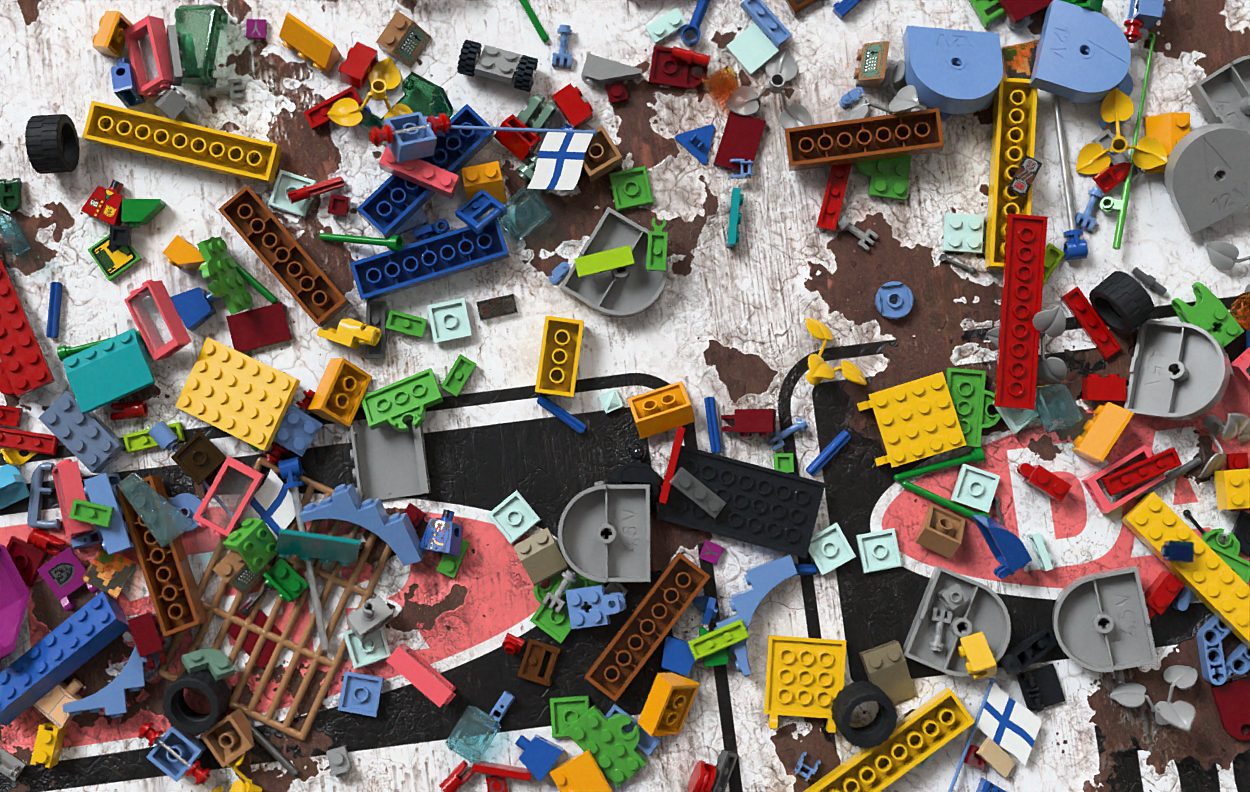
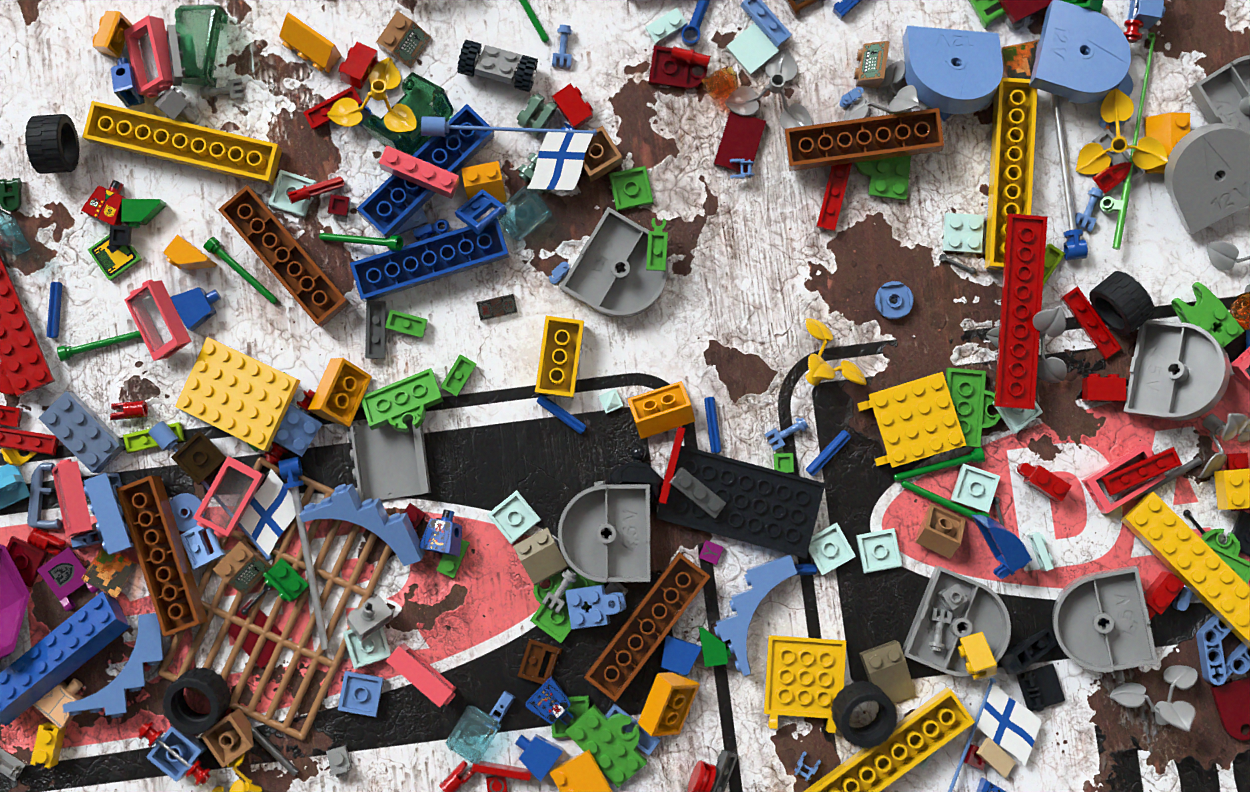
teal slope [63,328,155,415] -> none
bright green plate [69,499,115,527] -> none
clear light blue wing [117,473,195,547] -> none
dark red hinge [127,611,167,670] -> none
sand green plate [181,648,235,681] -> none
bright green plate [197,236,254,315] -> none
bright green bracket [223,517,278,574] -> none
dark red tile [226,302,292,353] -> none
magenta tile [246,19,267,40] -> none
teal slope [276,529,361,566] -> none
yellow plate [317,319,382,349] -> none
medium blue brick [369,112,451,163] -> none
light aqua plate [427,298,472,344] -> none
red brick [494,114,541,161] -> none
red plate [502,632,525,654] -> none
lime tile [574,245,635,278] -> none
light grey slope [581,53,642,86] -> none
dark red plate [605,81,628,105] -> none
blue piece [675,124,715,165] -> none
lime tile [688,619,749,661] -> none
blue plate [692,596,718,625] -> none
dark red hinge [721,409,776,437] -> none
teal plate [726,188,744,248] -> none
light grey hinge [837,215,879,252] -> none
tile [1007,154,1042,198] -> none
clear light blue slope [1035,384,1084,434] -> none
light orange slope [1072,402,1134,463] -> none
dark grey bar [1131,267,1167,295] -> none
clear blue brick [1161,540,1194,563] -> none
none -> light blue plate [180,520,226,570]
none -> blue torso [525,676,573,725]

